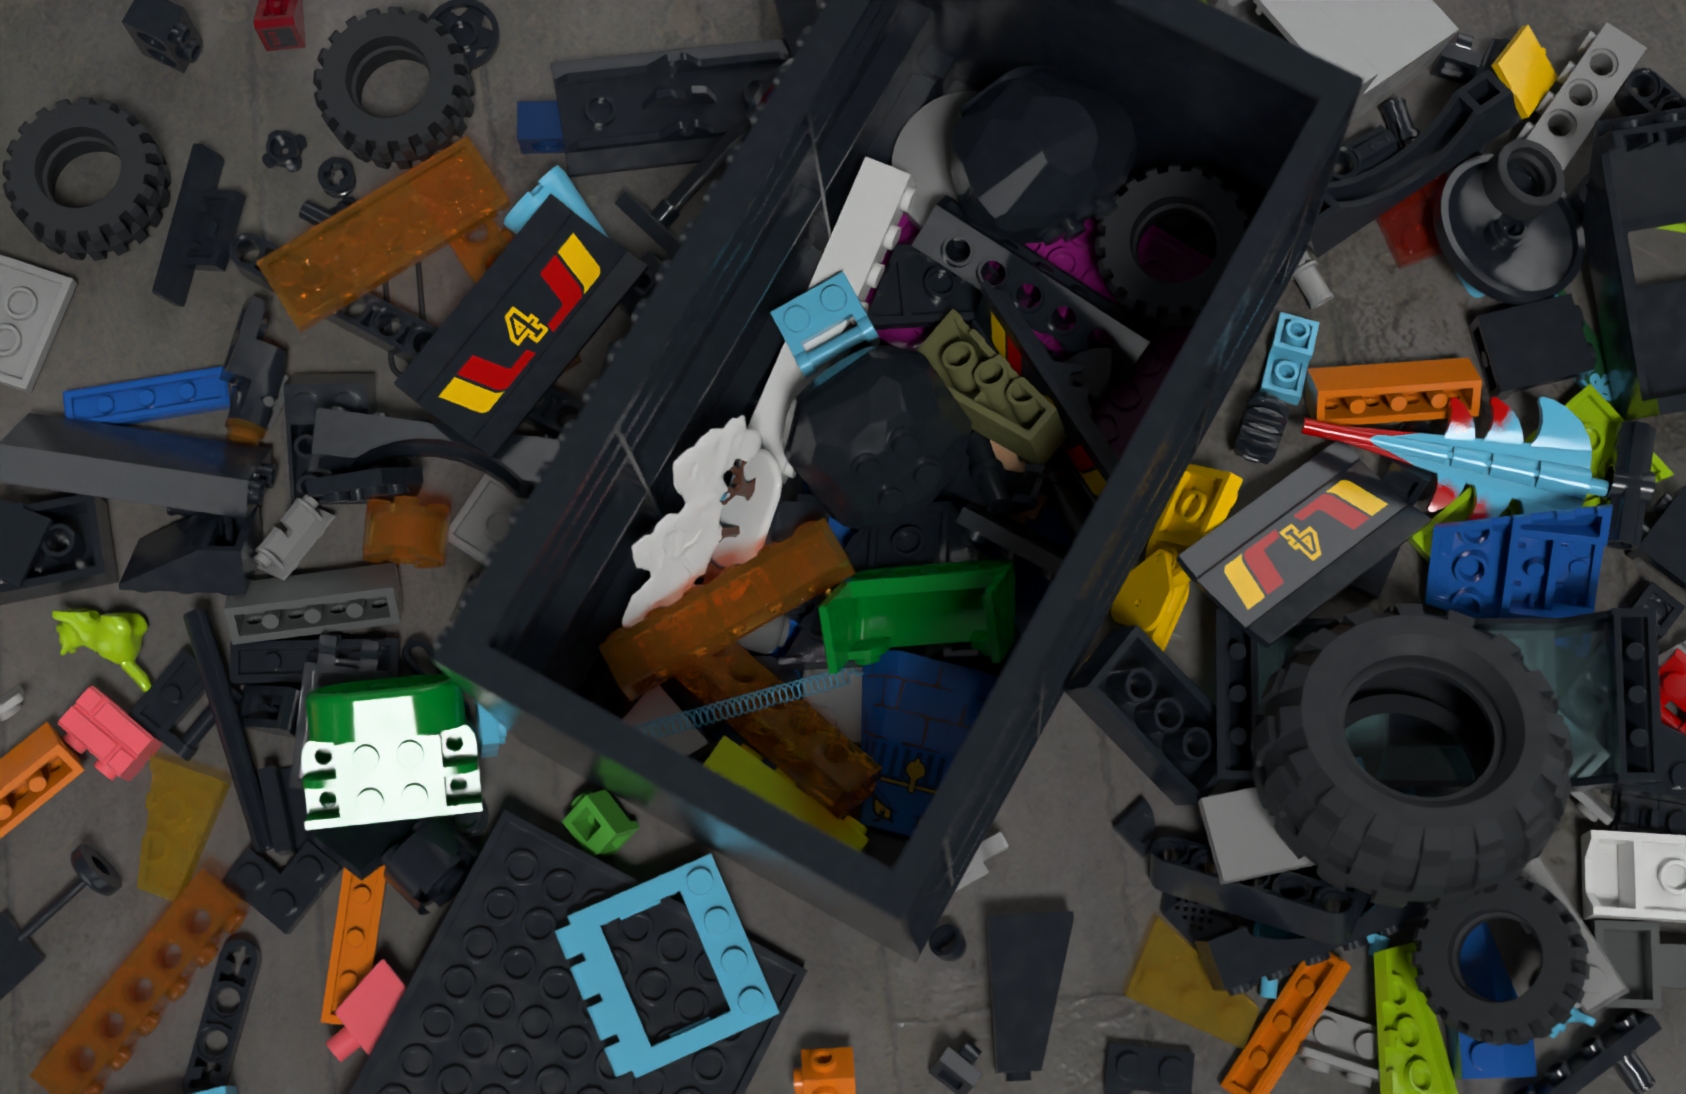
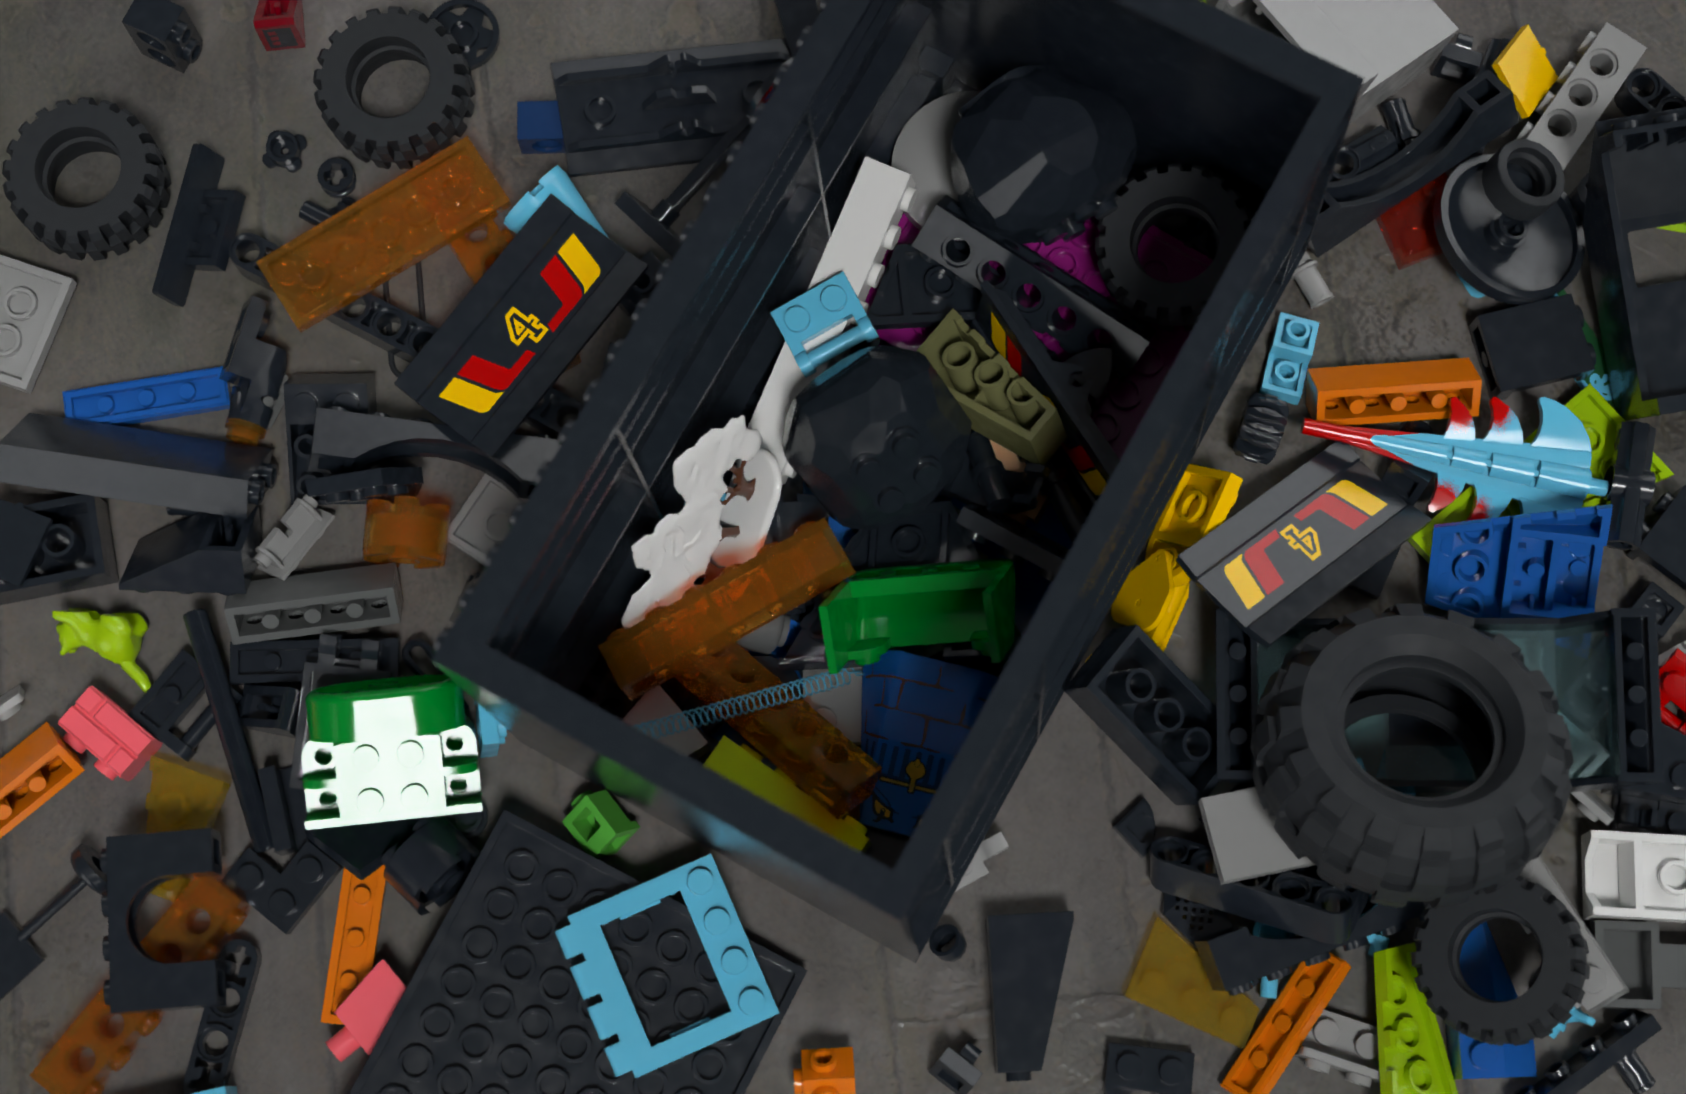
none -> black arch [100,828,227,1015]

